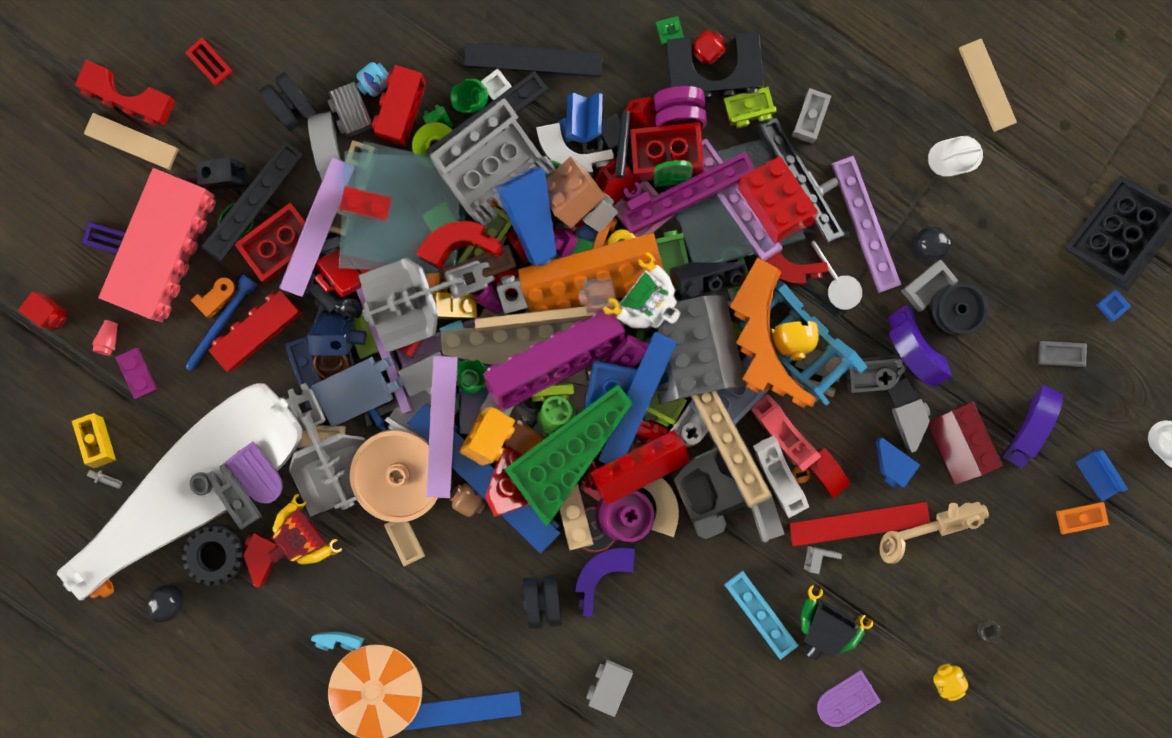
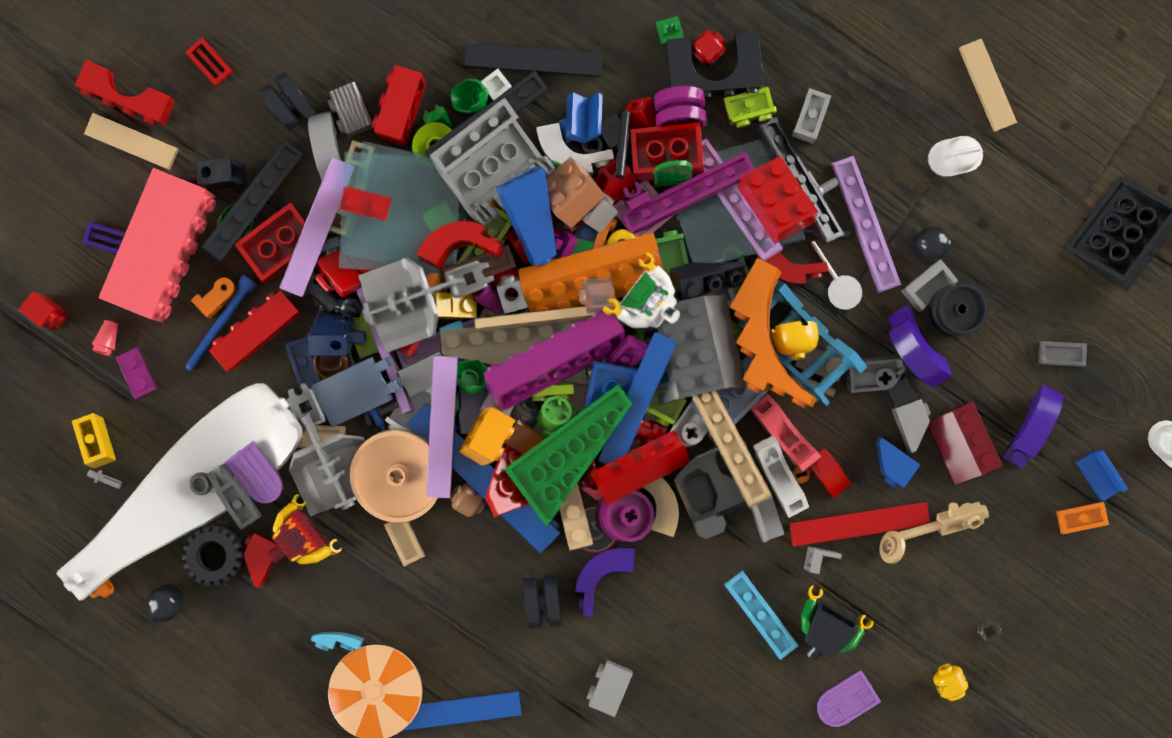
medium azure head [356,62,389,97] -> none
blue plate [1096,289,1131,322] -> none

